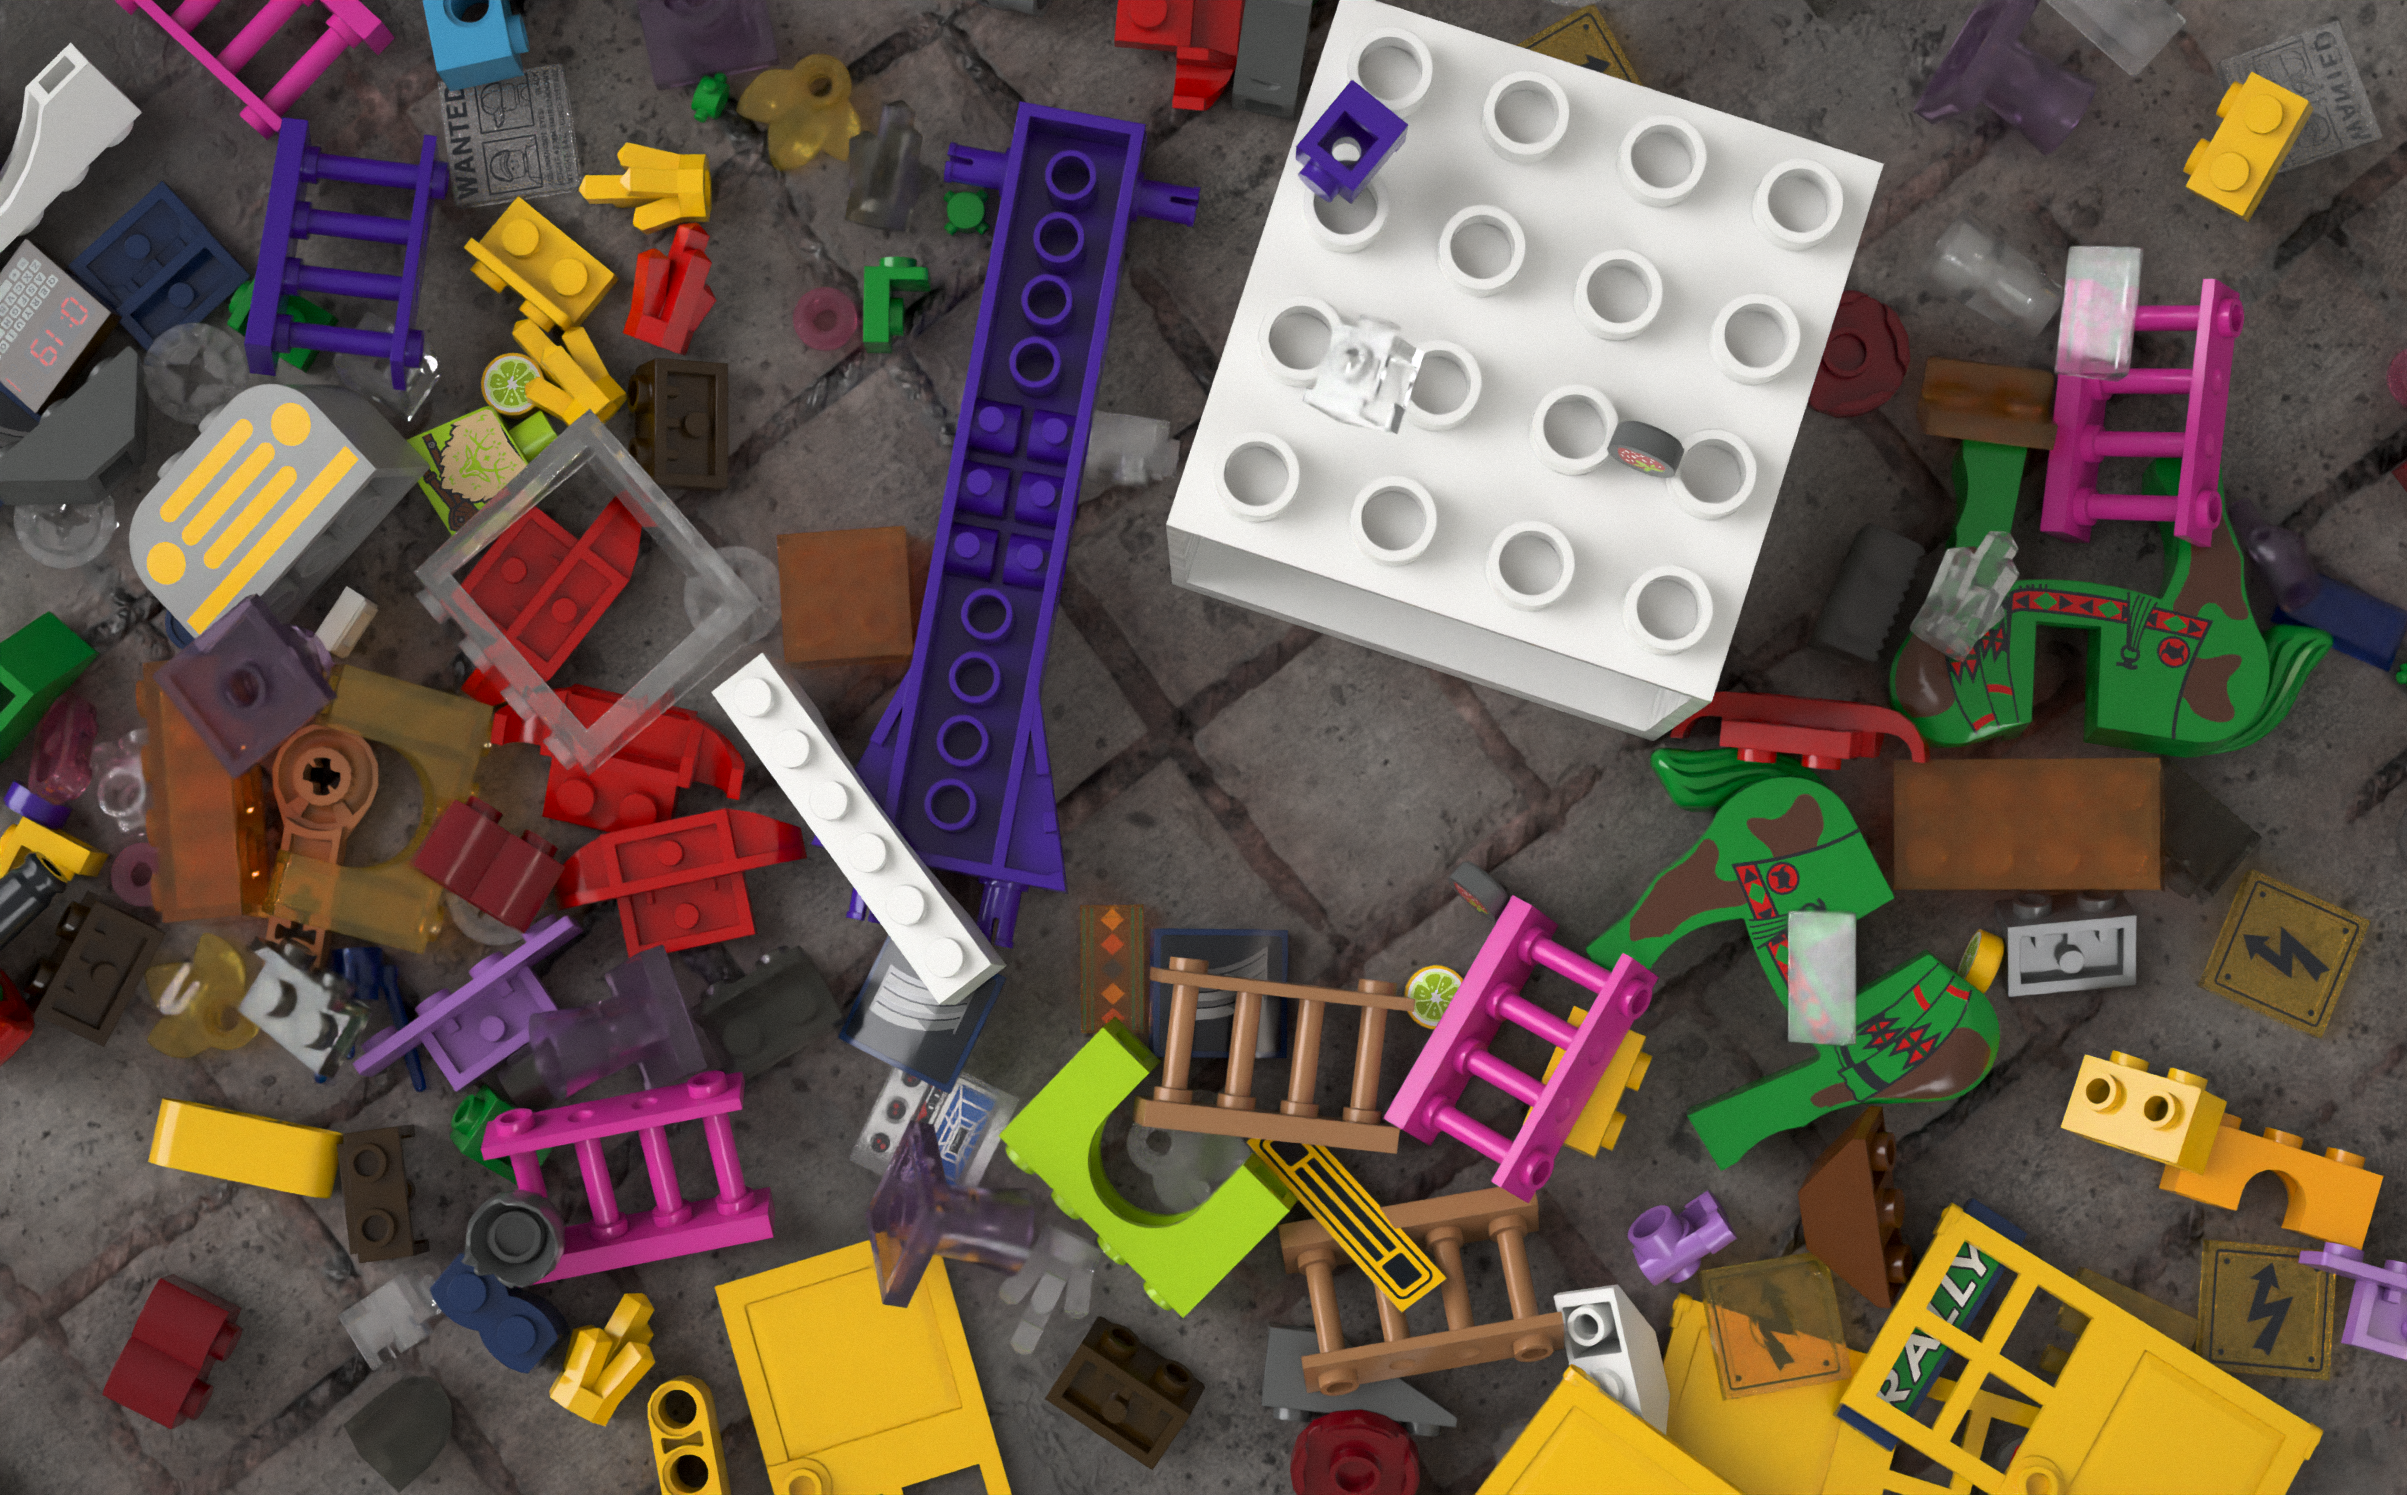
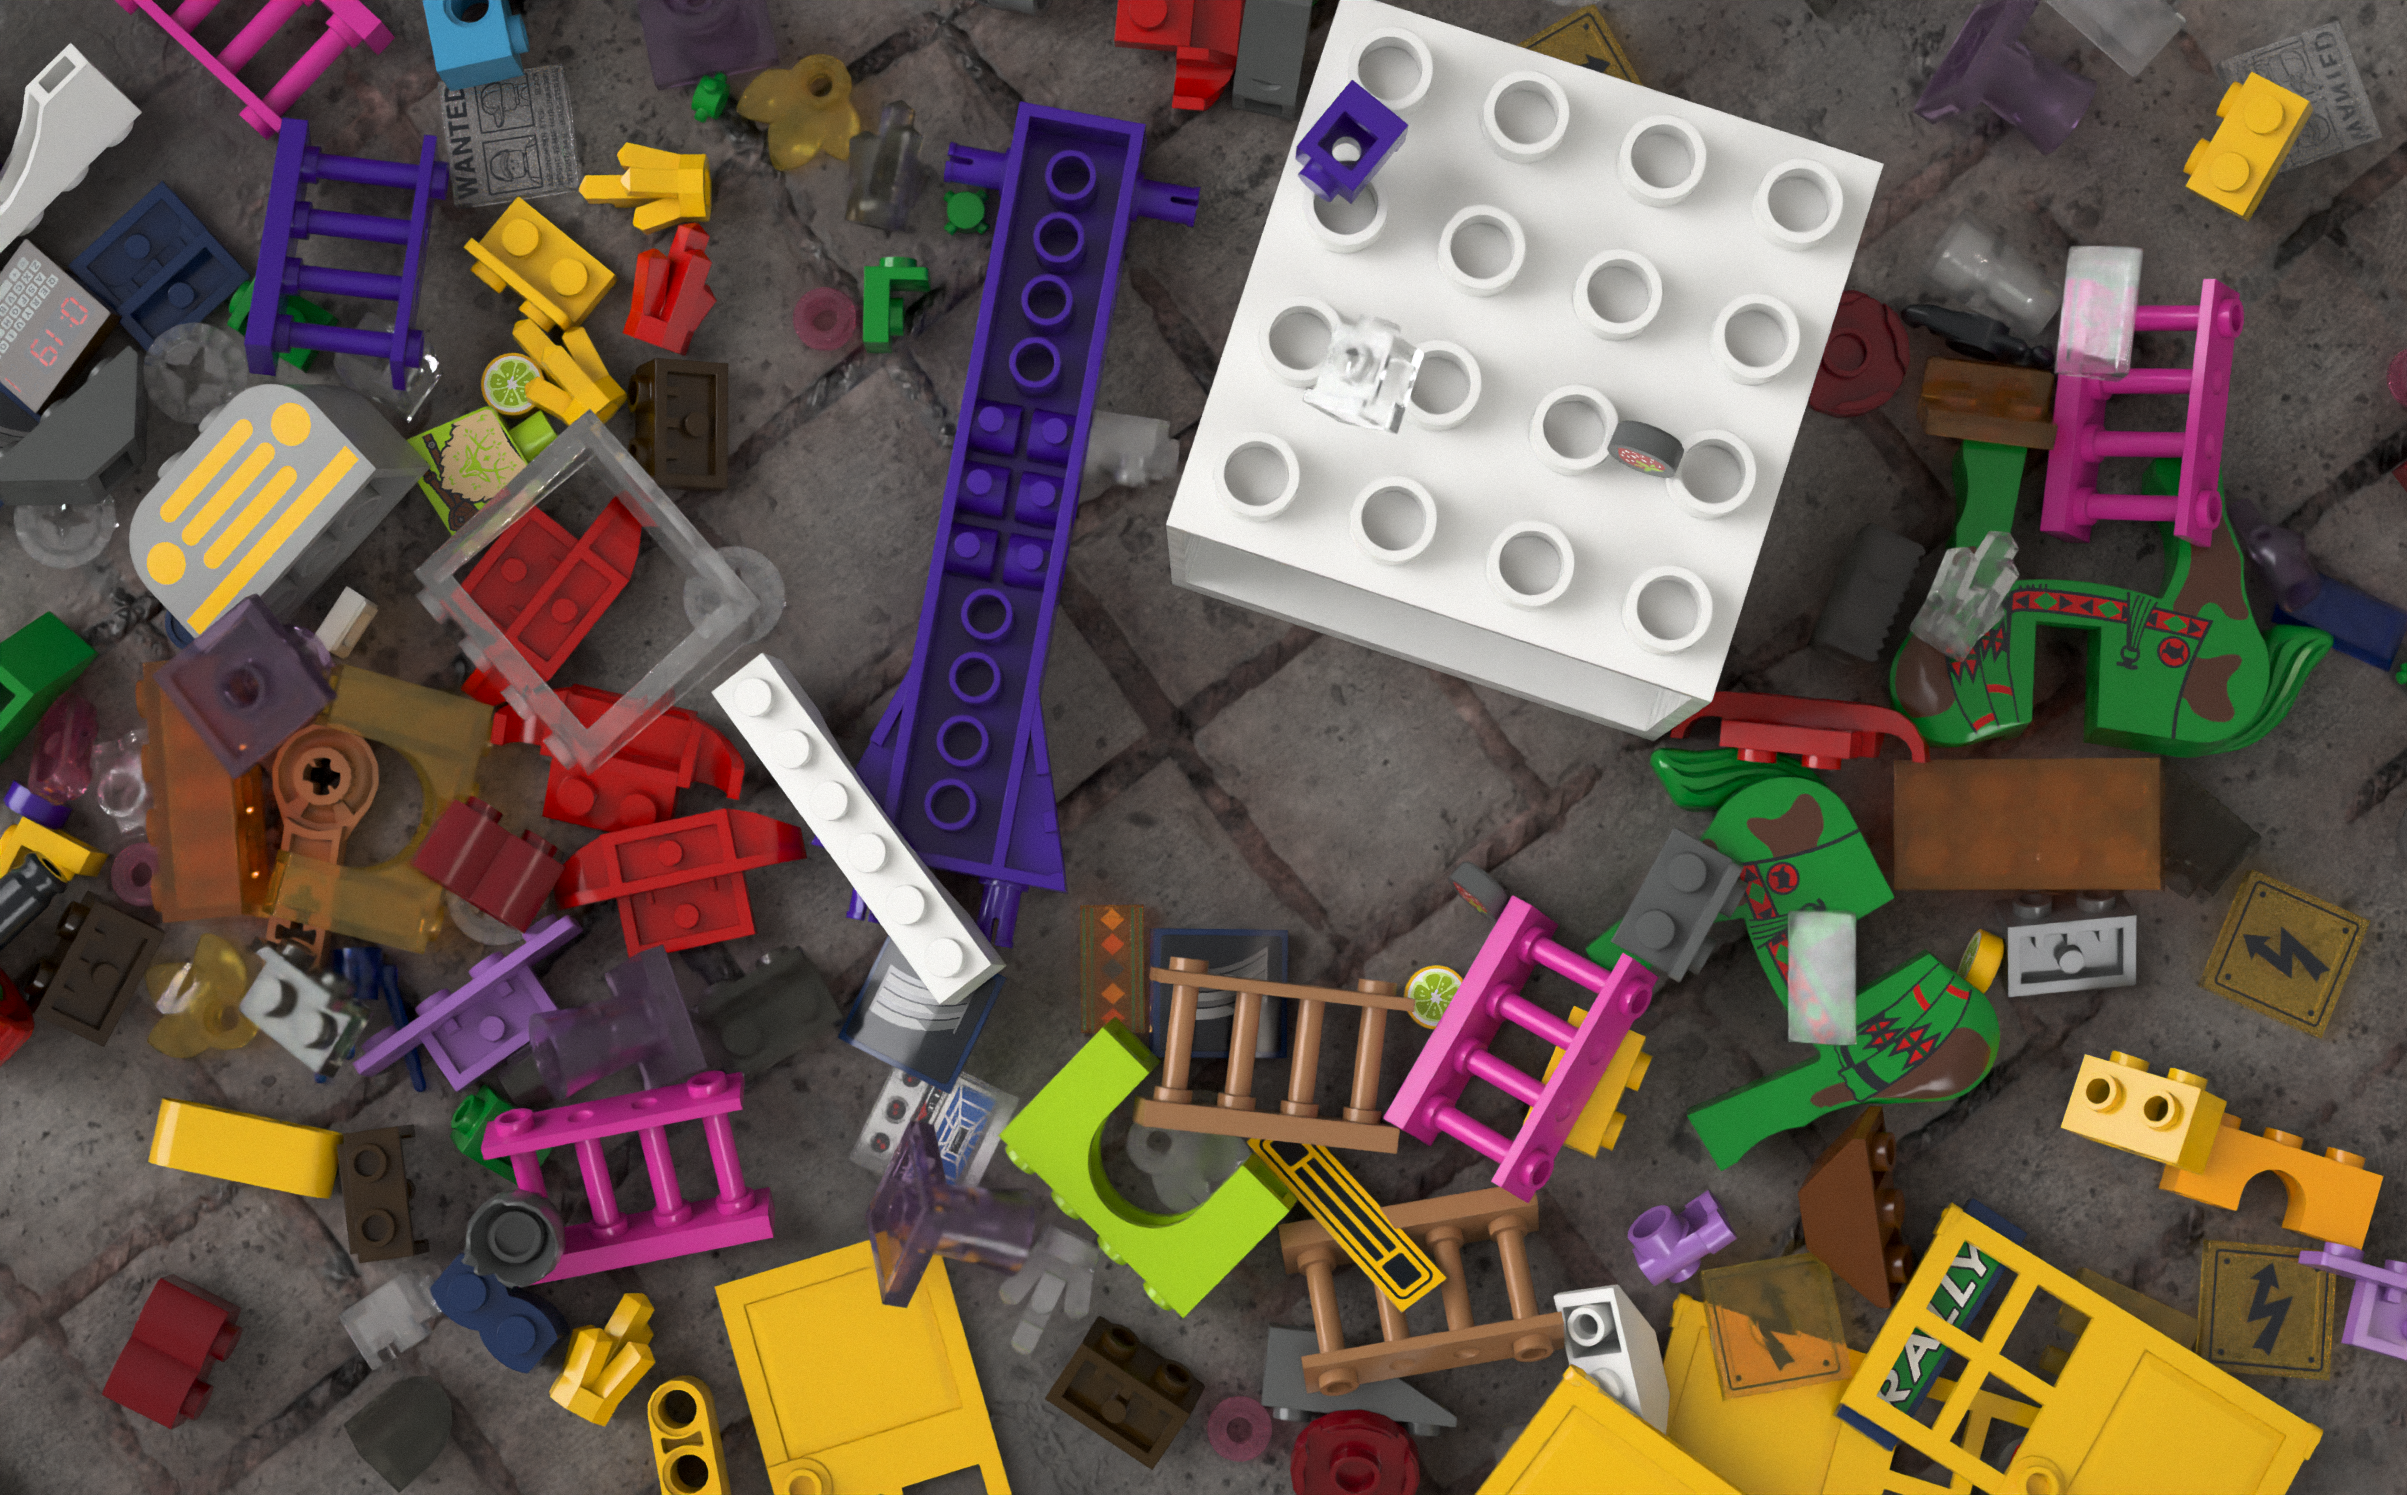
clear orange brick [777,526,917,670] -> none
none -> clear pink plate [1207,1396,1272,1462]
none -> dark grey bracket [1611,826,1749,983]
none -> black piece [1900,304,2055,370]

